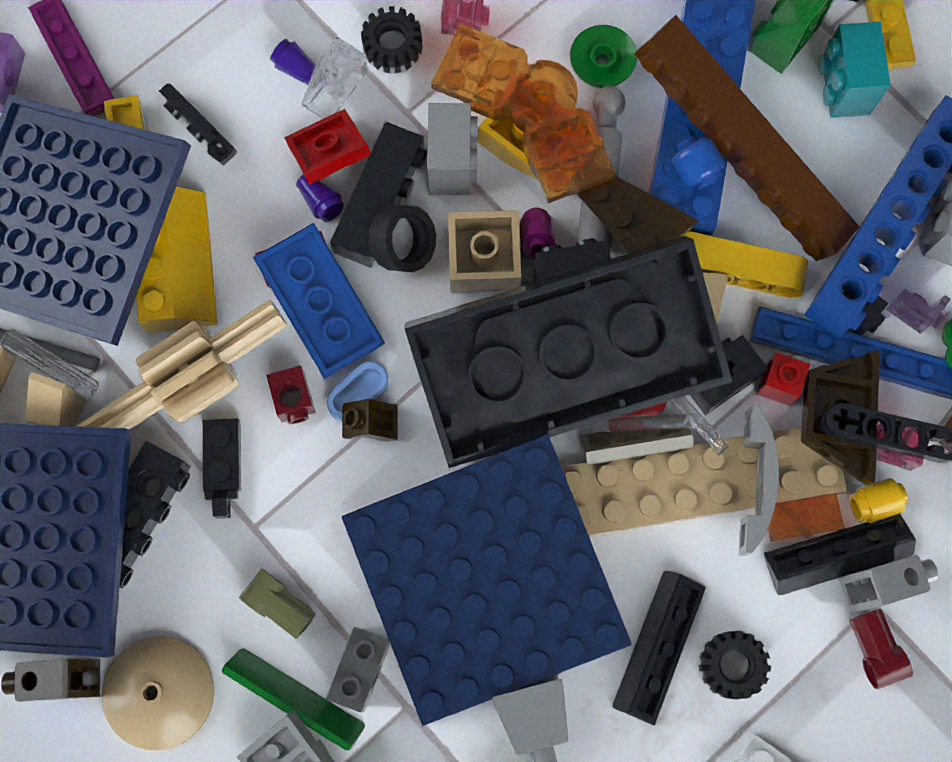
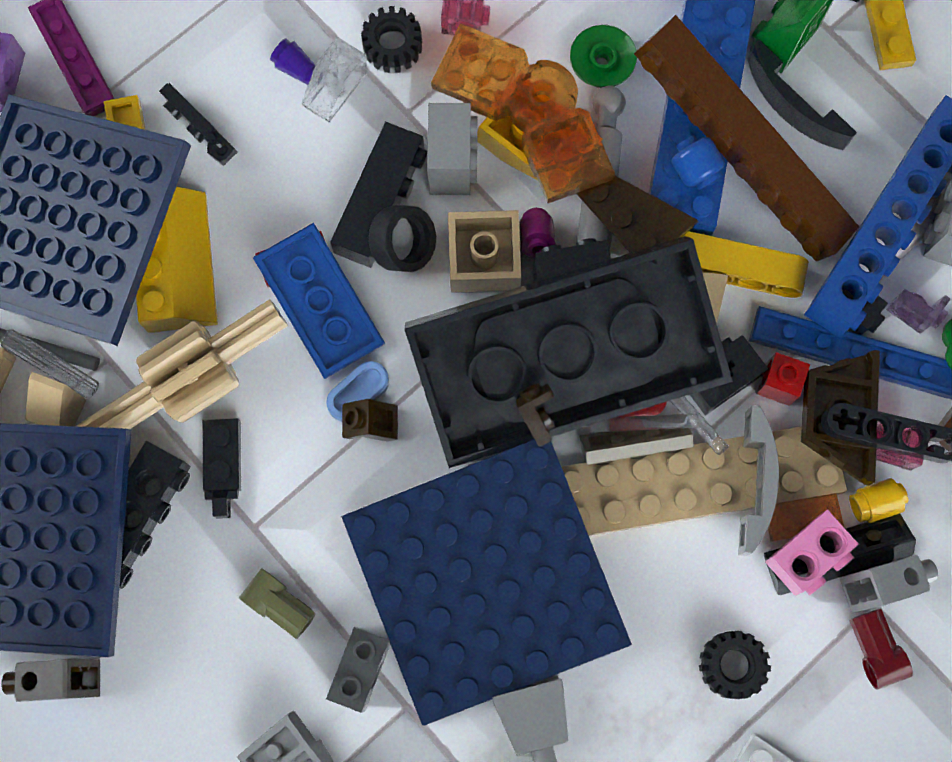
tan dish [102,636,215,751] -> none
green slope [221,648,365,751] -> none
dark red brick [266,365,316,424] -> none
red plate [284,109,371,184] -> none
dark purple cone [296,175,344,222] -> none
black slope [612,571,706,726] -> none
teal brick [819,21,891,118] -> none
none -> dark brown bracket [515,383,554,447]
none -> black slope [748,40,857,150]
none -> bright pink brick [765,510,858,596]

